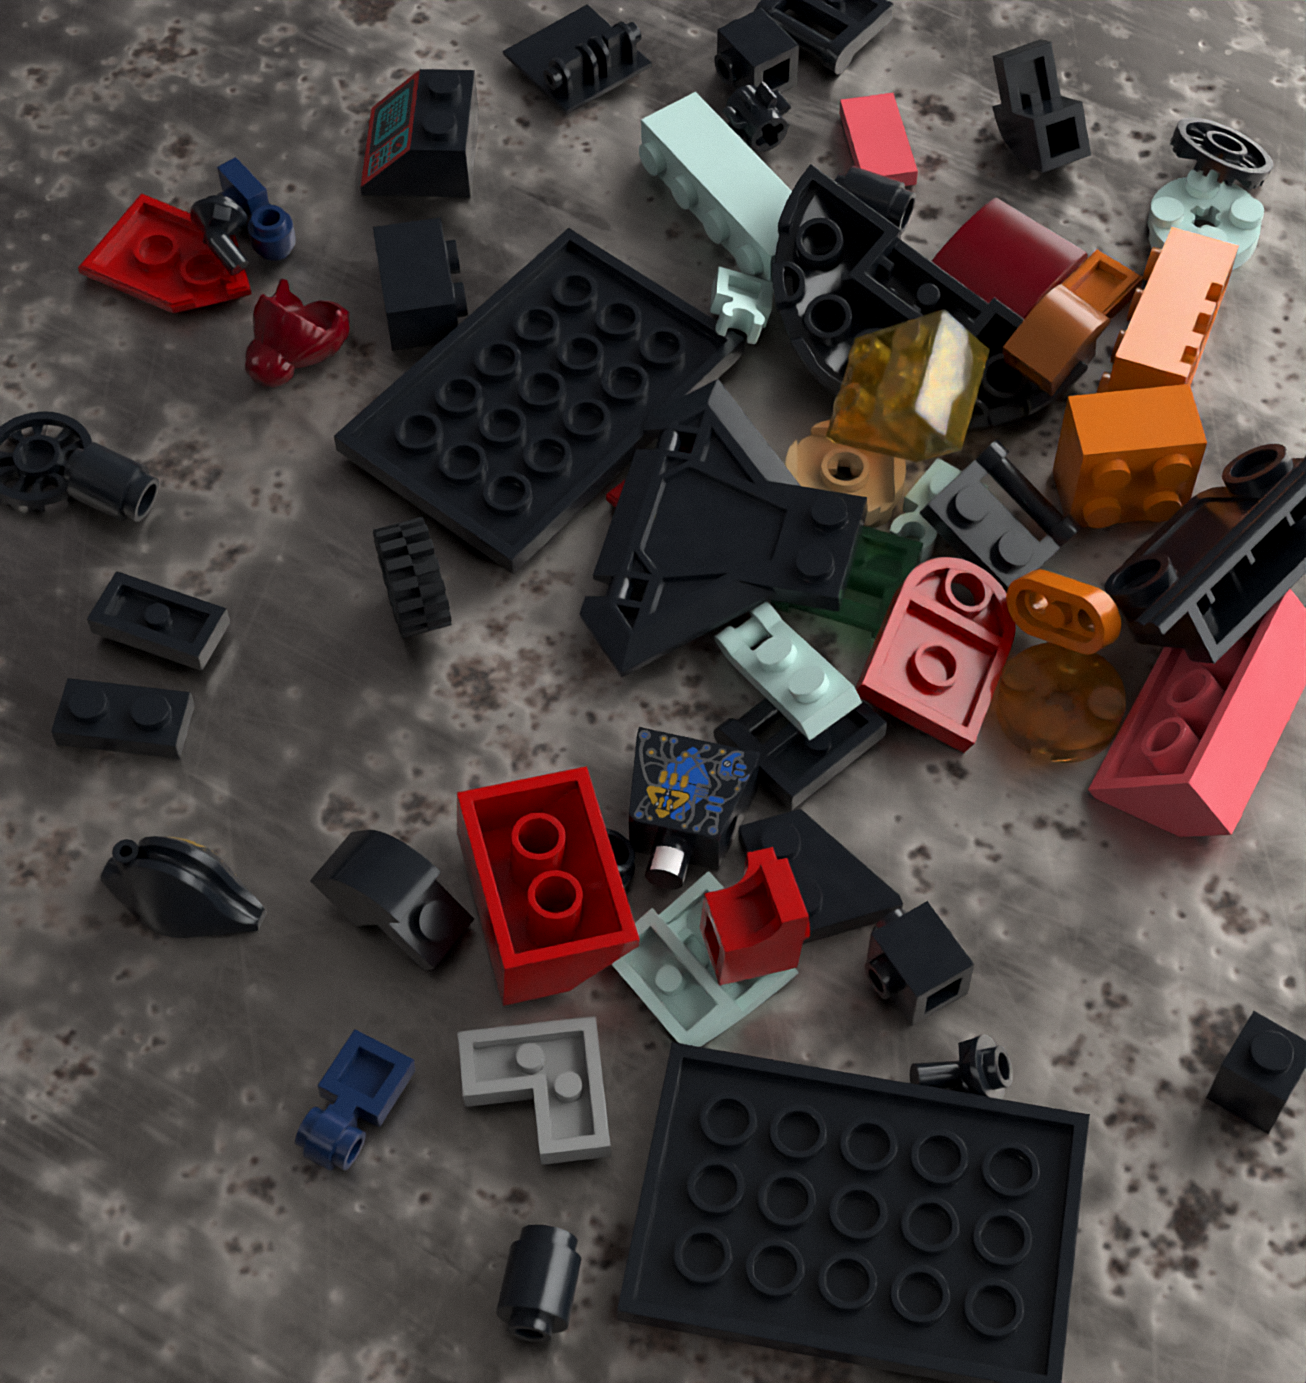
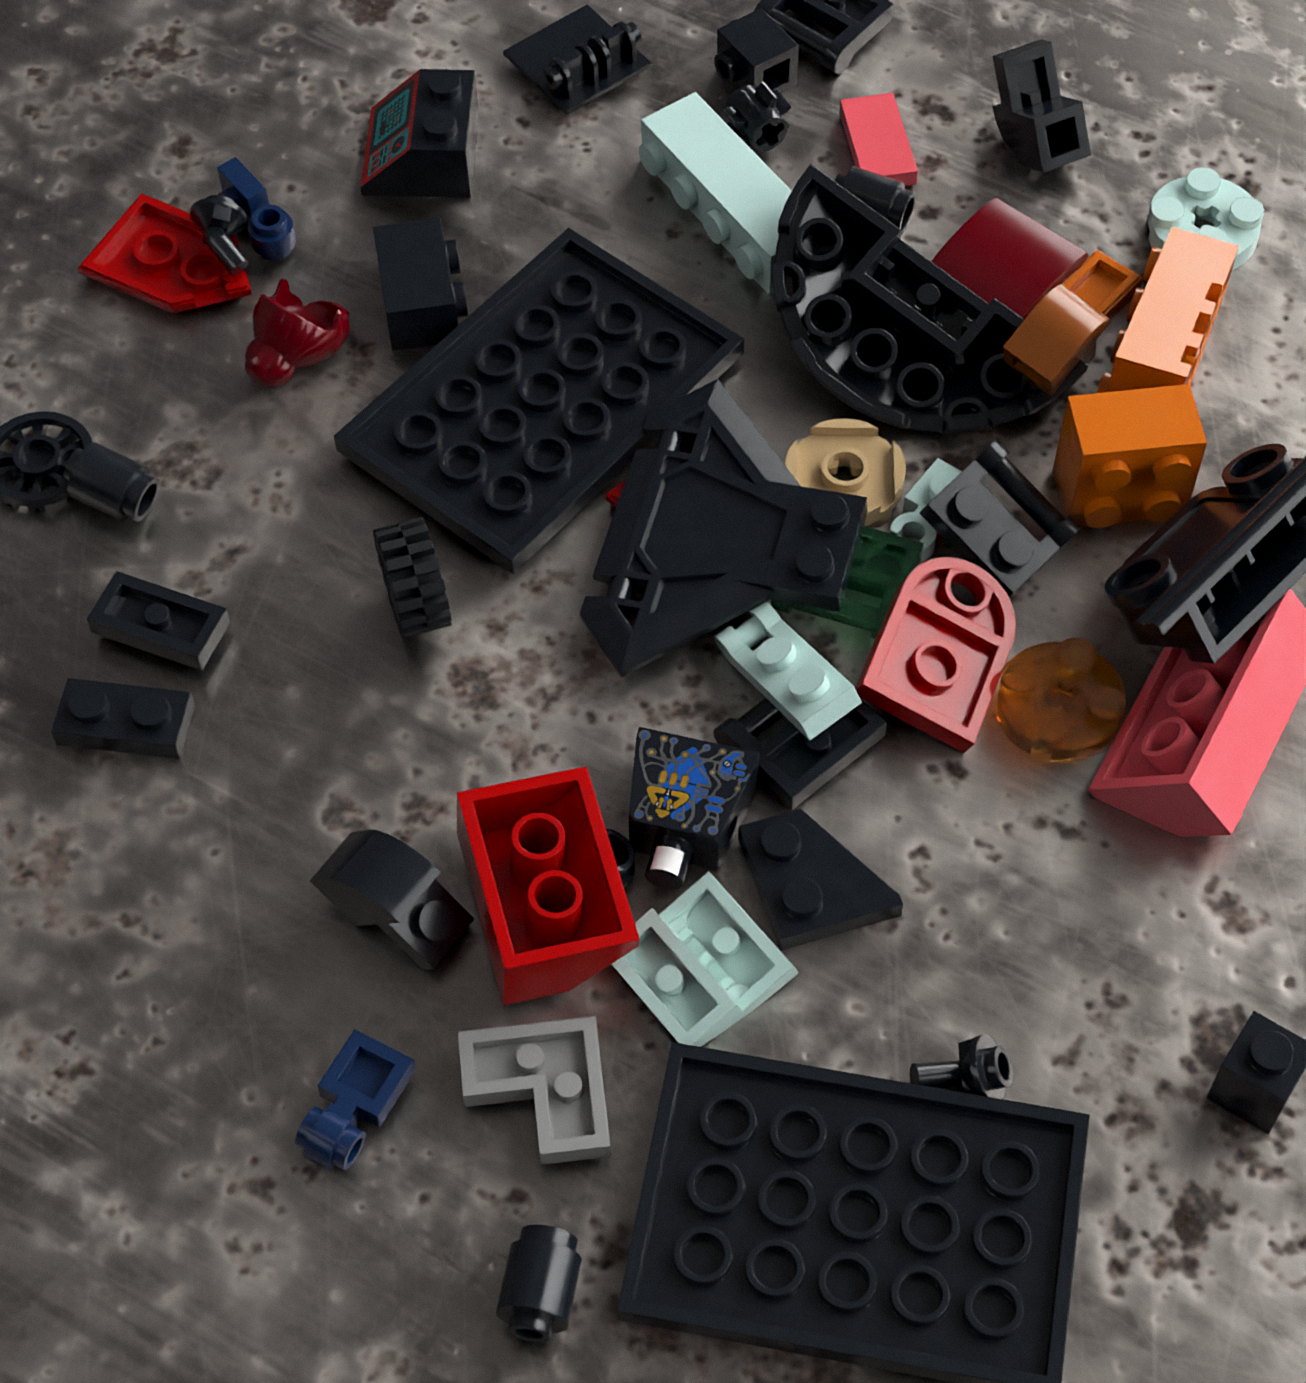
black hat [100,836,267,938] -> none
red brick [699,847,810,986] -> none
light aqua plate [710,266,773,345] -> none
clear yellow slope [826,310,989,462] -> none
black brick [865,901,975,1026] -> none
orange plate [1006,569,1121,655] -> none
black wheel [1170,117,1273,190] -> none

